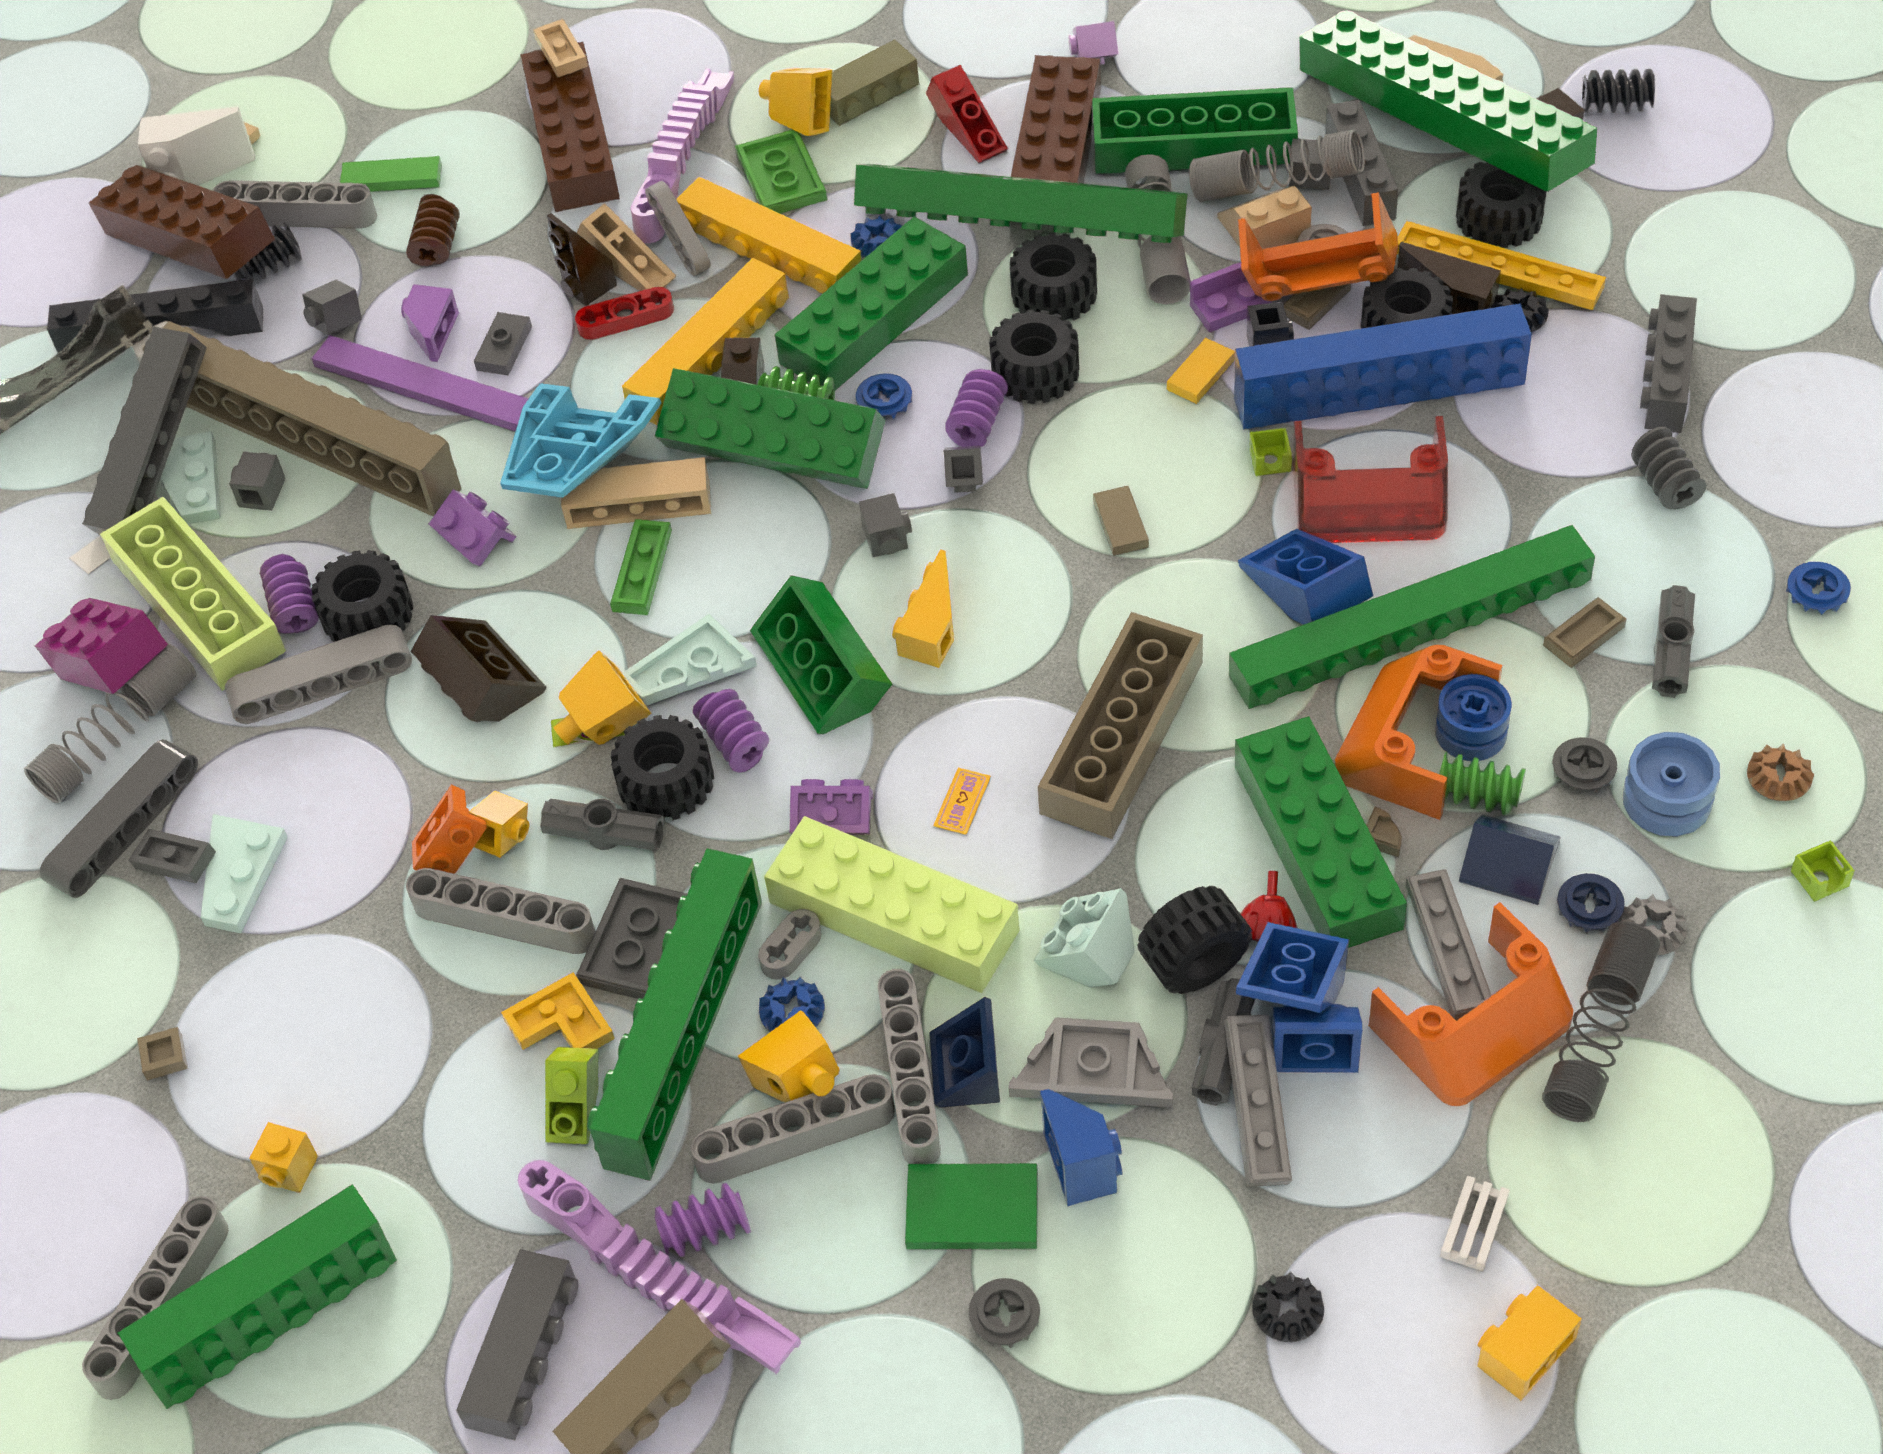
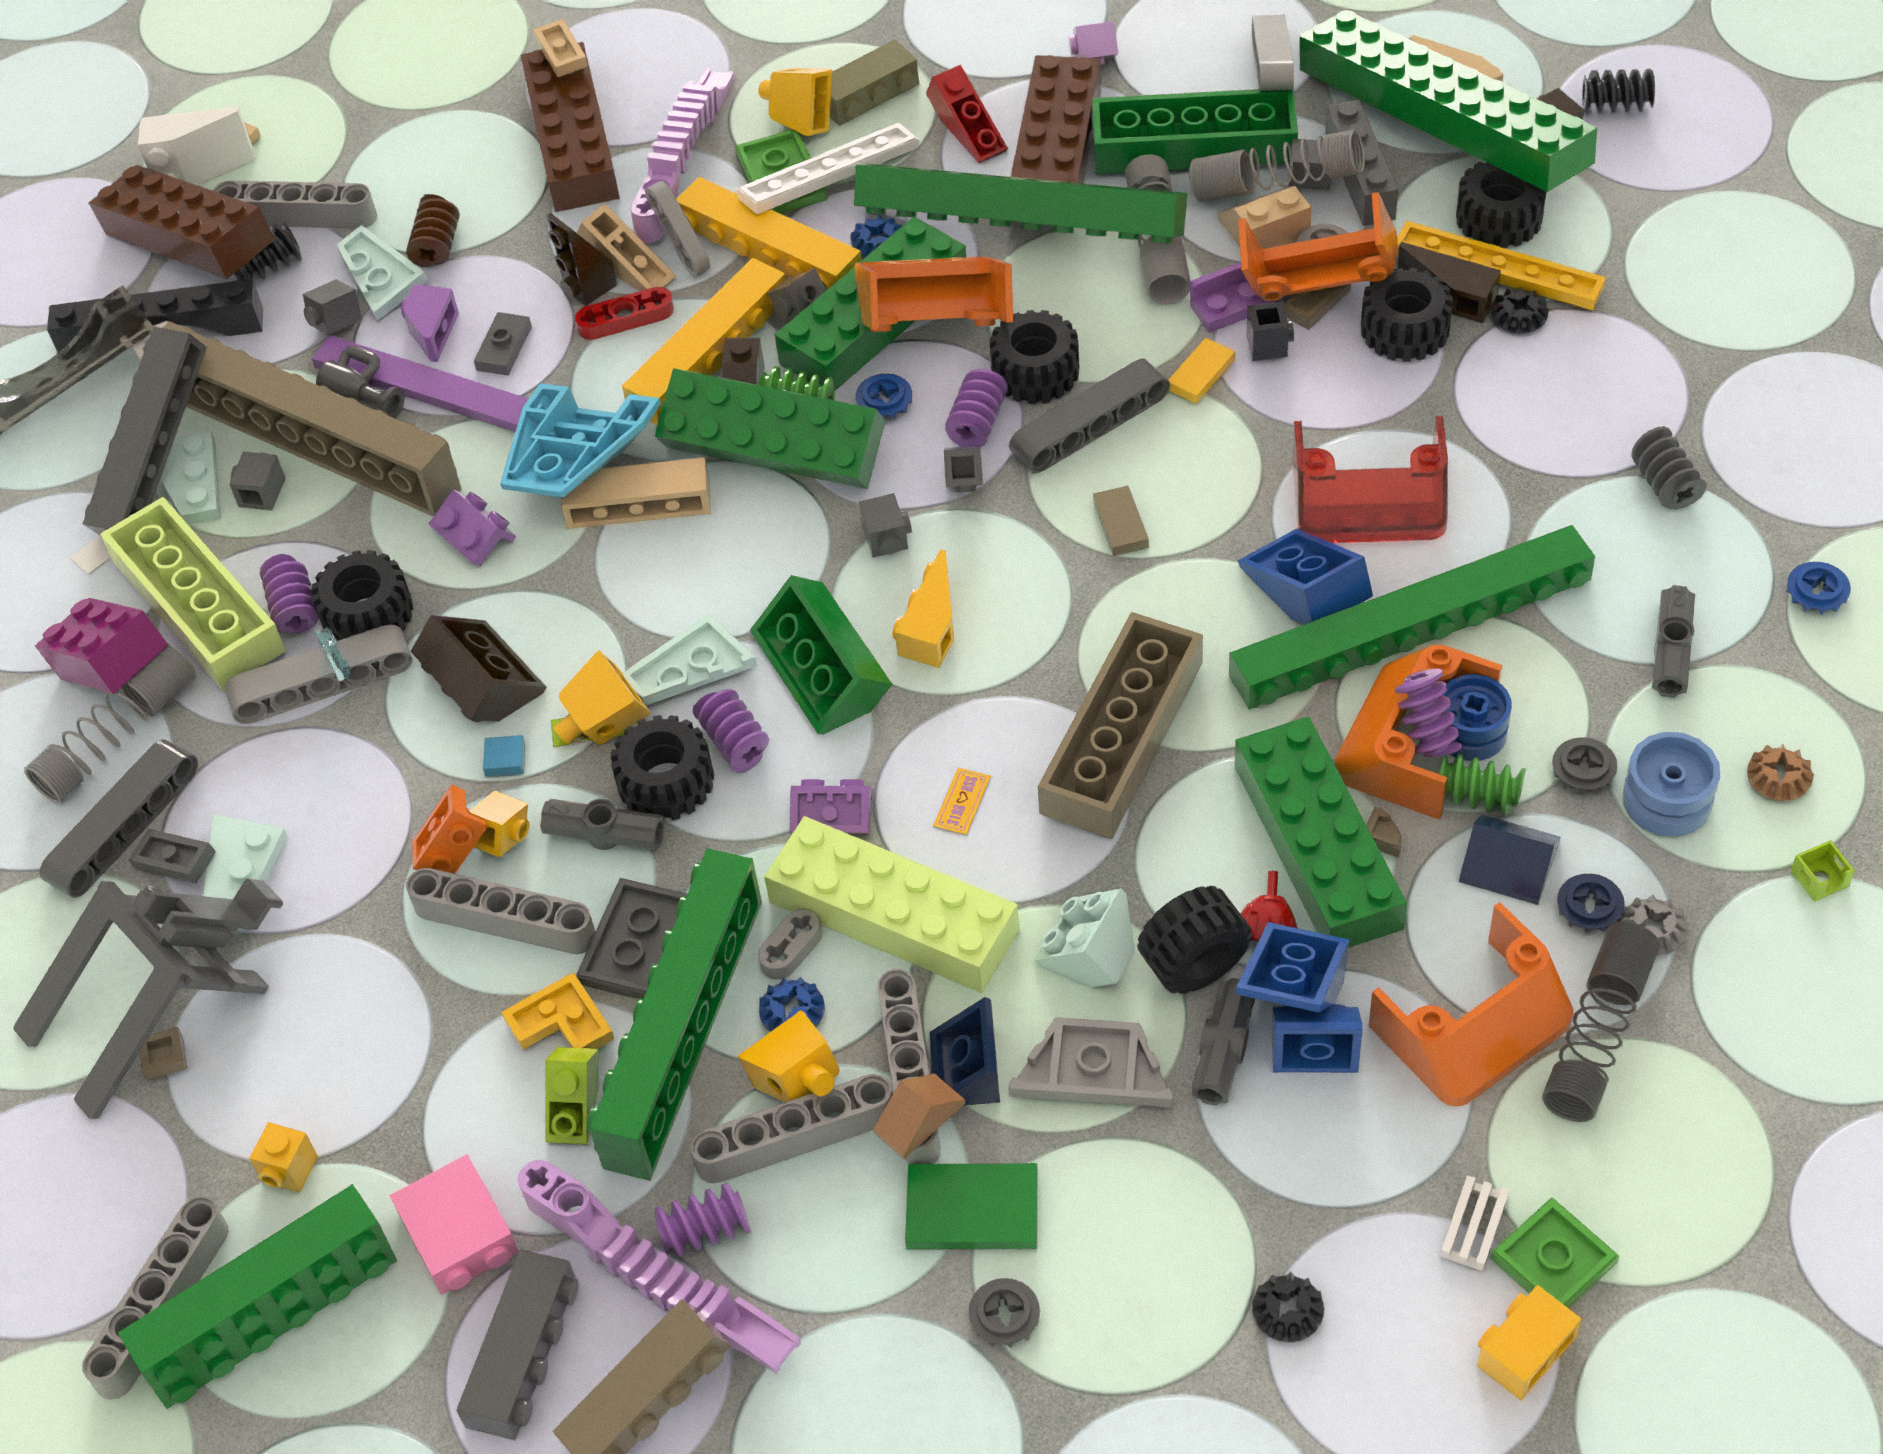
bright green tile [340,156,442,192] -> none
bright green tile [610,519,672,615] -> none
black tyre [1009,232,1097,321] -> none
blue slope [1040,1089,1123,1206] -> none
light grey tile [1224,1014,1292,1187] -> none
blue brick [1234,304,1532,429] -> none
lime piece [1249,428,1292,476] -> none
light grey tile [1406,869,1492,1021] -> none
dark tan tile [1543,597,1627,668] -> none
dark grey brick [1640,294,1697,433] -> none
none -> dark grey piece [13,878,283,1119]
none -> clear light blue tile [315,628,351,681]
none -> dark grey piece [316,346,405,418]
none -> light aqua wing [337,225,428,322]
none -> bright pink brick [389,1154,519,1295]
none -> dark azure tile [483,735,525,777]
none -> white tile [737,123,918,214]
none -> dark grey brick [767,268,826,324]
none -> orange windscreen [855,257,1013,332]
none -> medium nougat slope [873,1074,965,1159]
none -> dark grey beam [1009,359,1170,473]
none -> beam [1252,14,1294,91]
none -> medium lavender piece [1395,668,1462,757]
none -> bright green tile [1490,1197,1619,1308]

